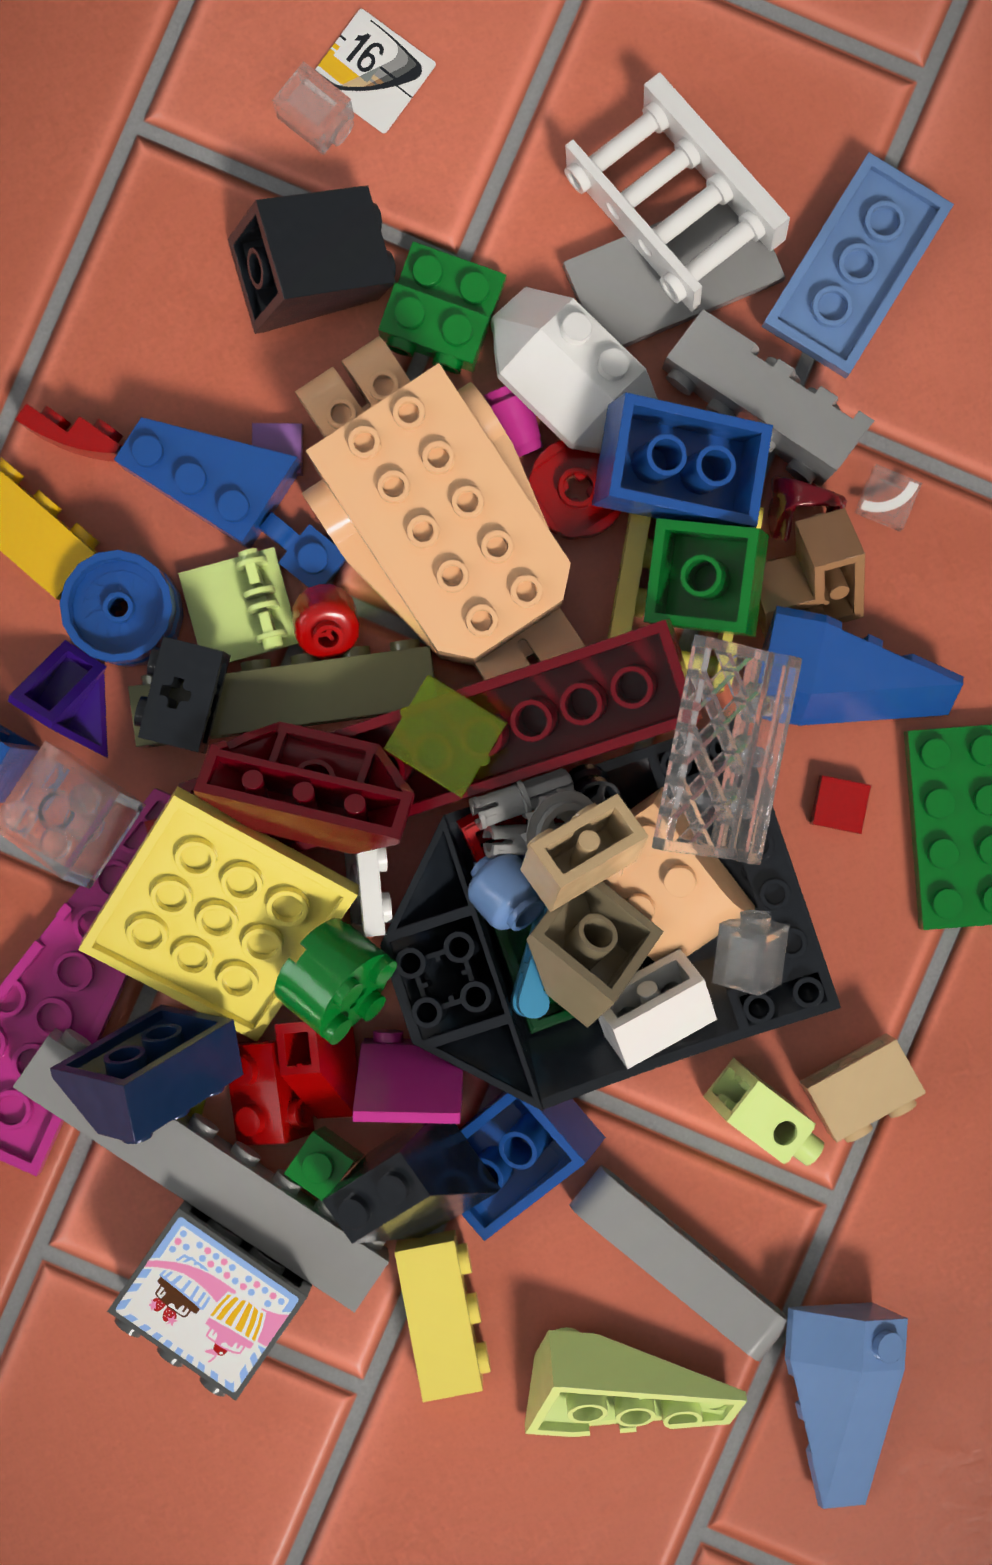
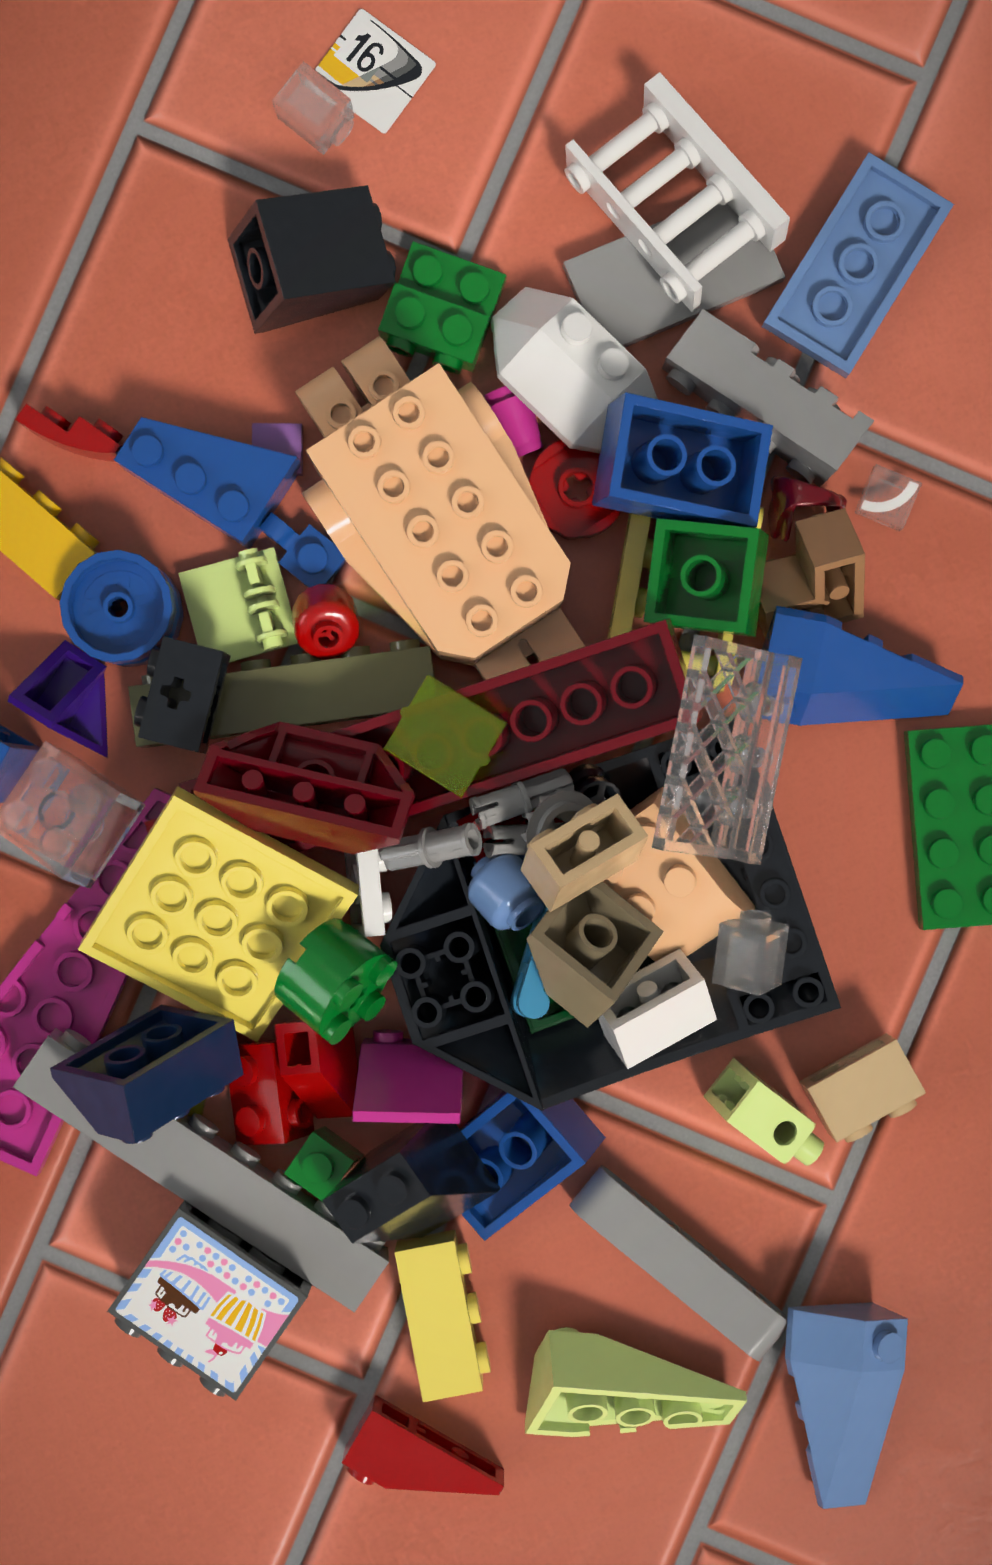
red tile [810,775,871,834] -> none
none -> red slope [342,1395,504,1495]
none -> light grey axle [380,823,482,871]

